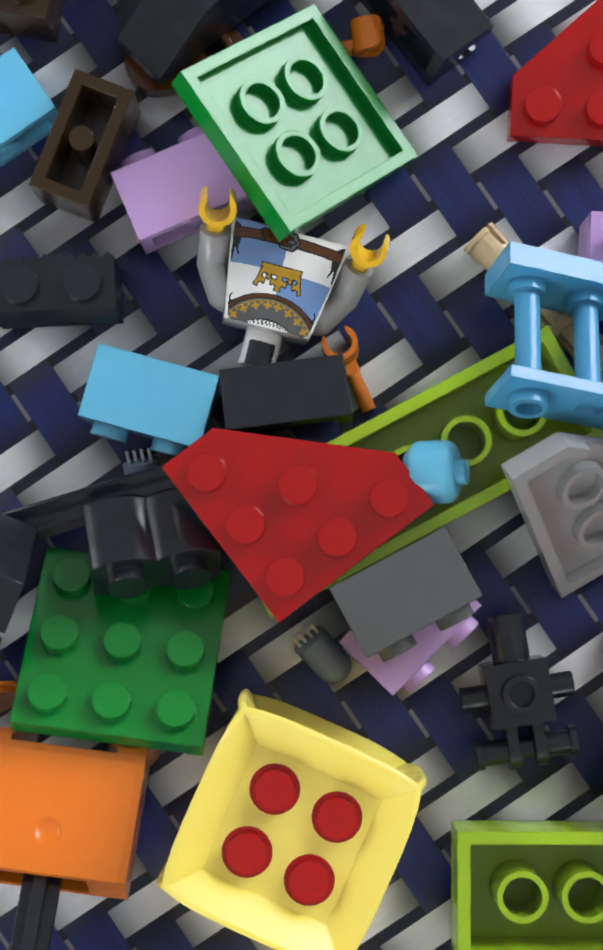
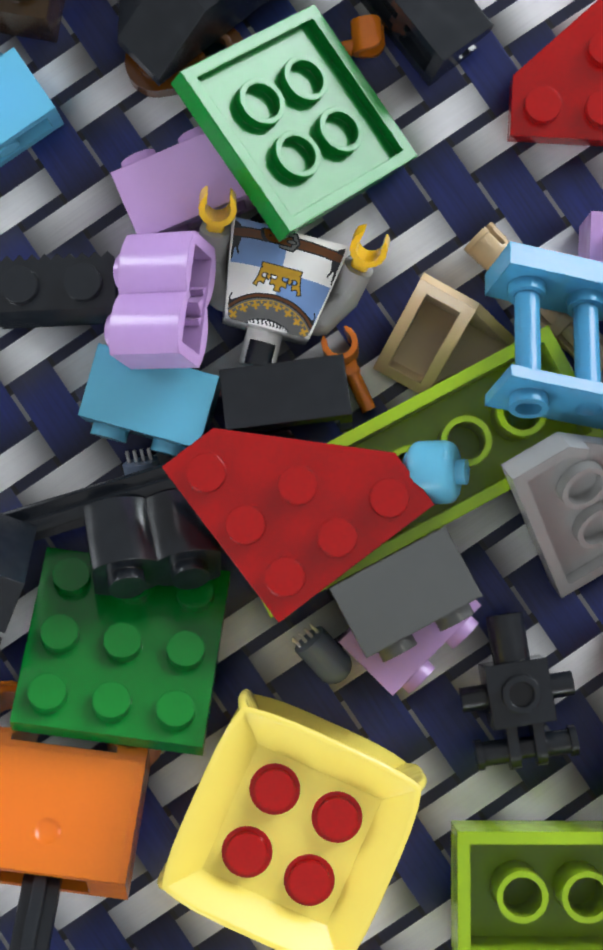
dark brown brick [29,69,141,223] -> none
none -> lavender brick [104,231,216,370]
none -> tan slope [373,273,515,394]

